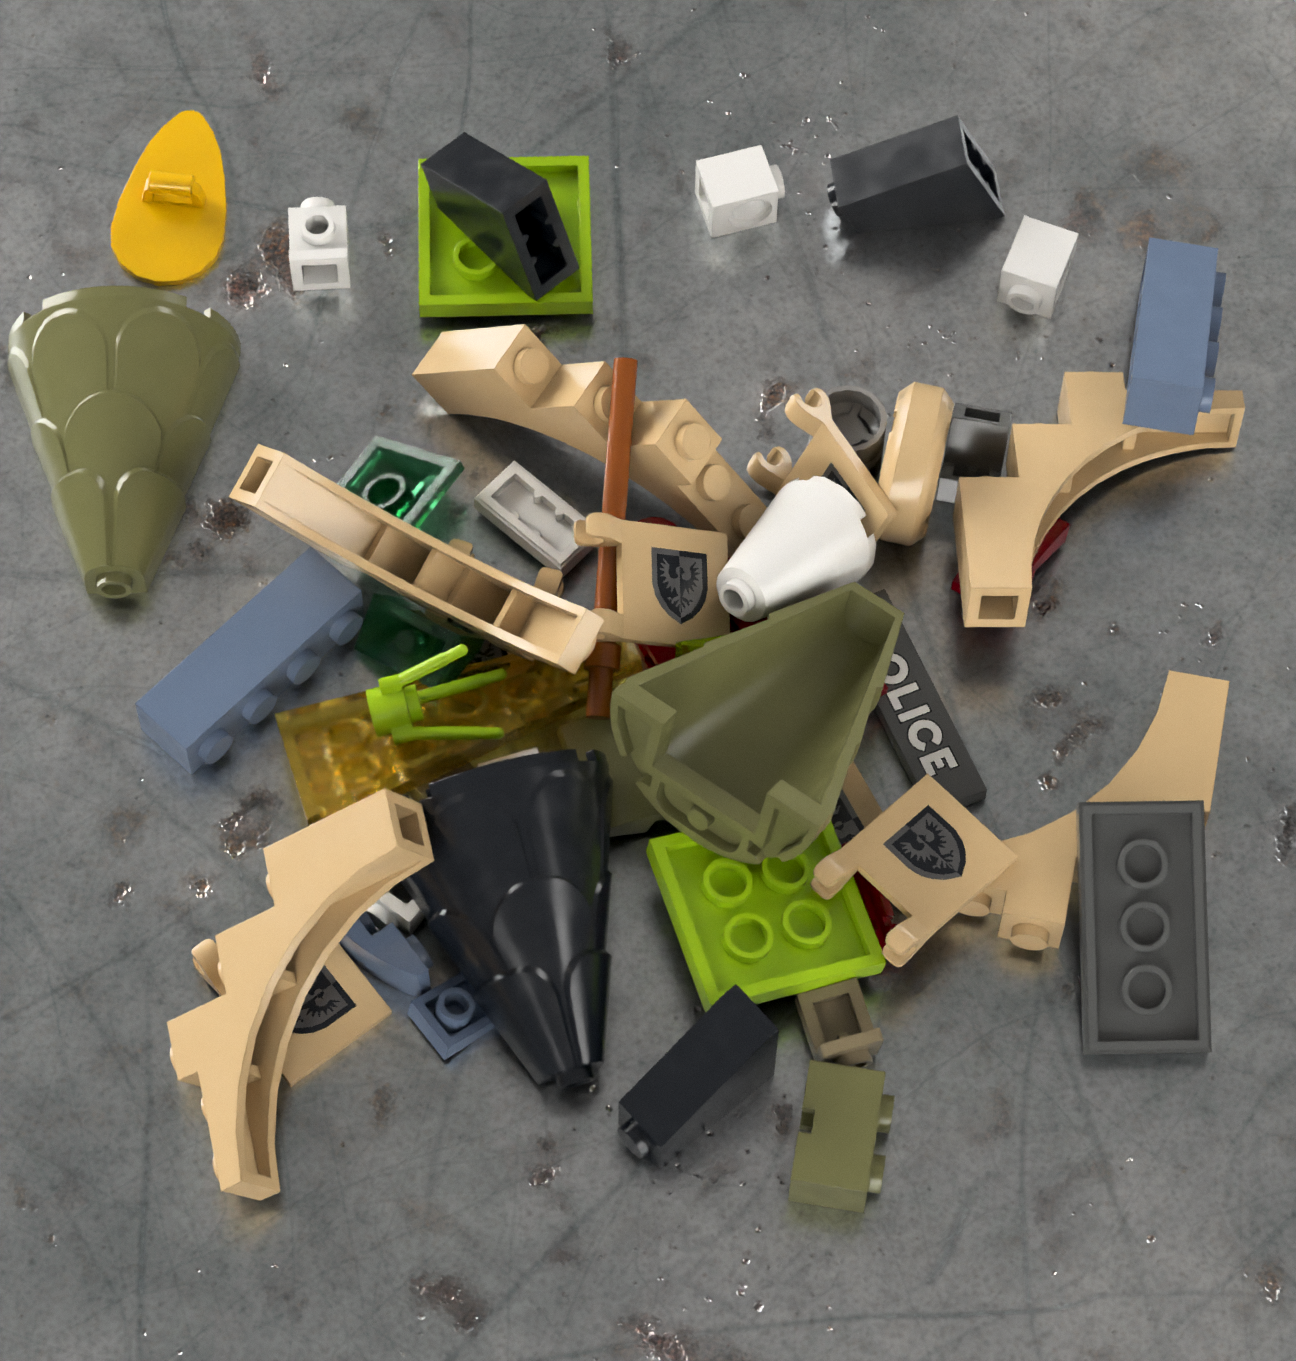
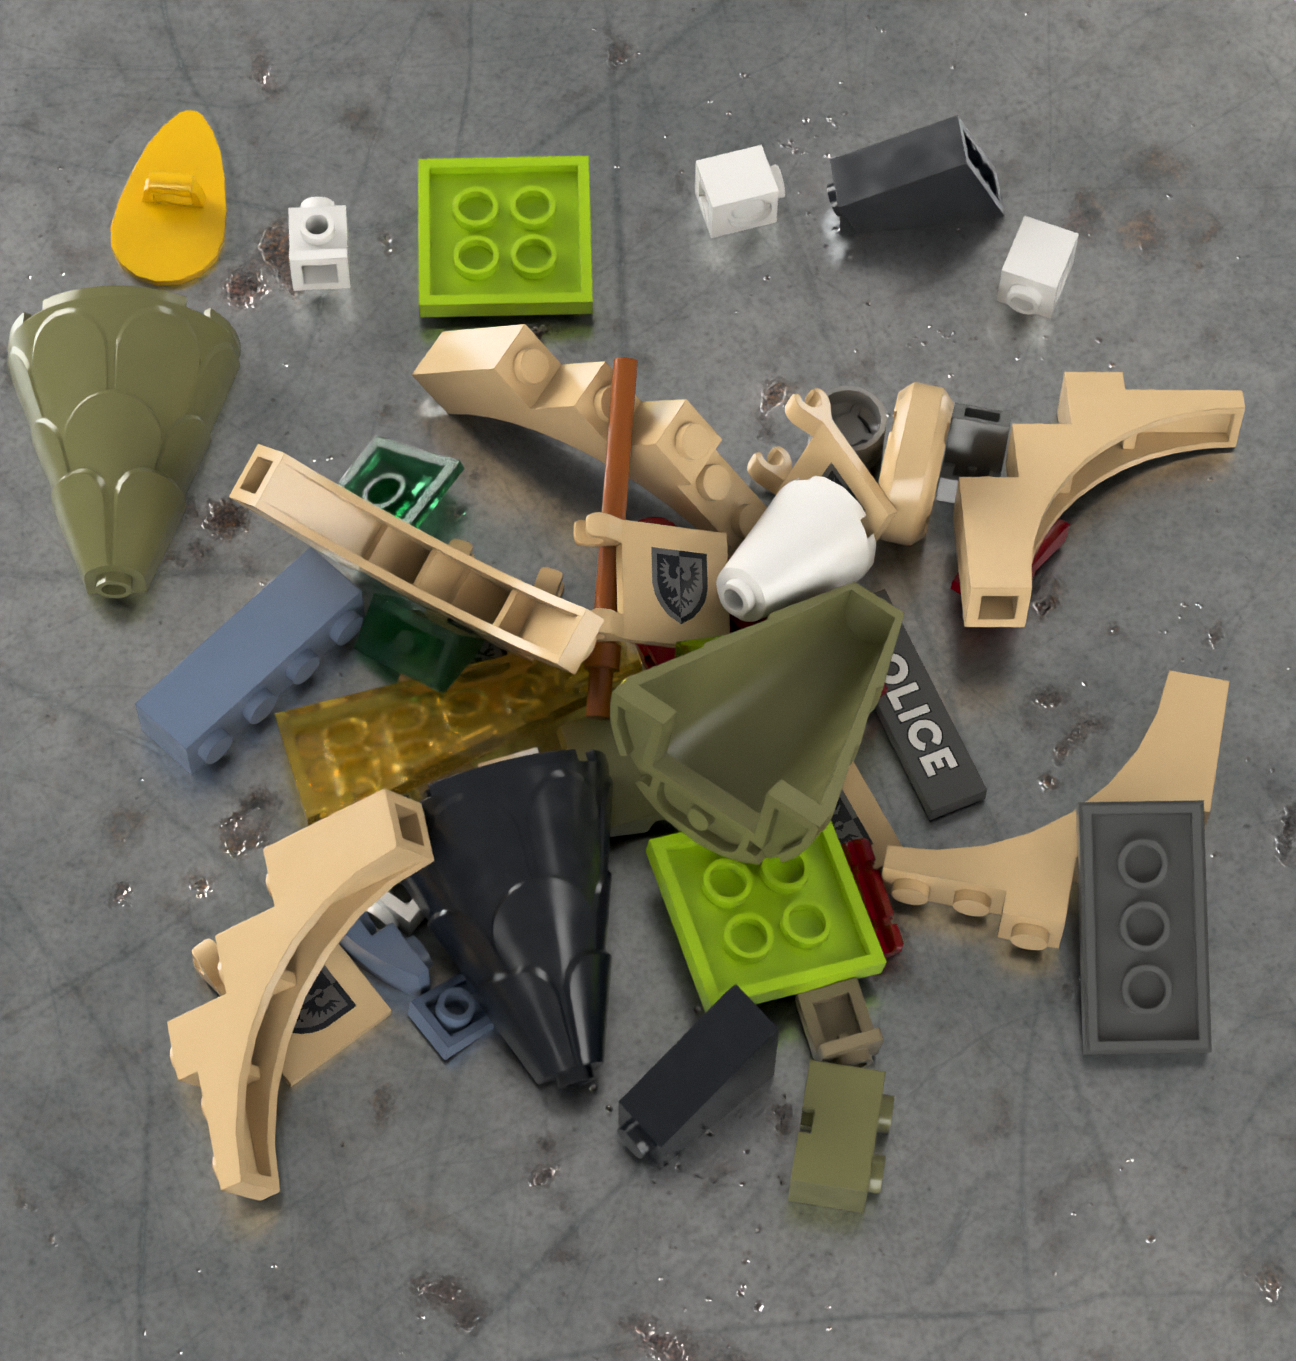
lime plant [366,644,507,745] -> none
black slope [421,132,579,301] -> none
white plate [474,460,594,577] -> none
tan flag [810,774,1017,967] -> none
sand blue brick [1123,237,1226,435] -> none

